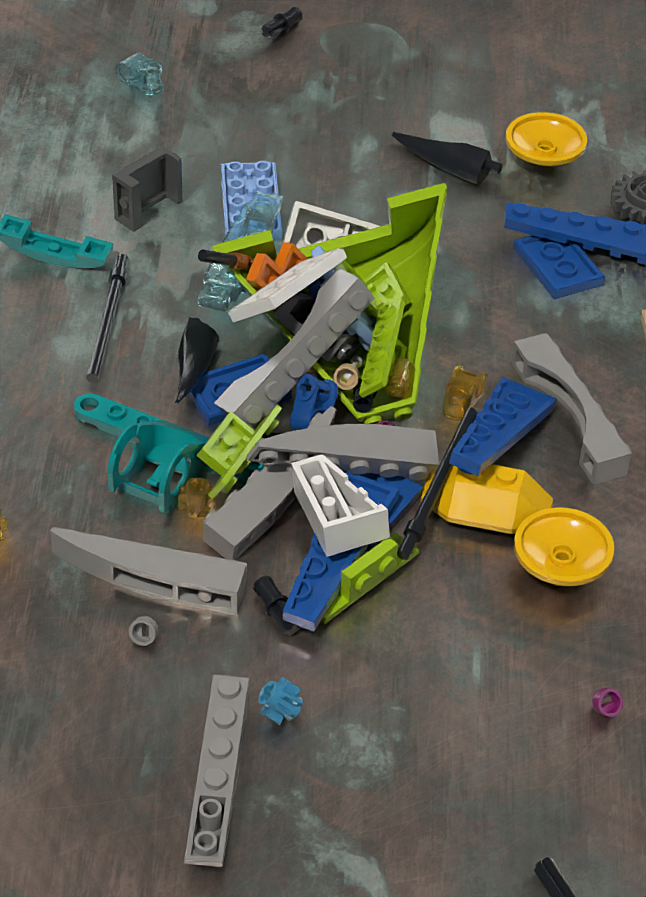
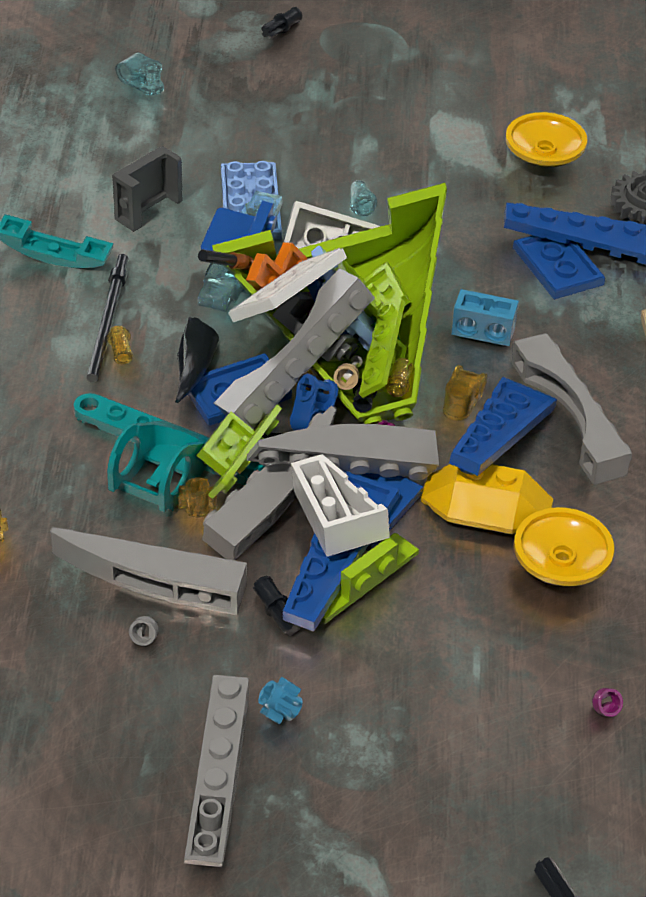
black piece [392,132,503,185] -> none
black bar [397,407,478,560] -> none
none -> clear yellow pin [107,326,133,365]
none -> blue bracket [201,200,277,251]
none -> clear light blue cone [350,180,377,216]
none -> dark azure brick [451,289,519,346]

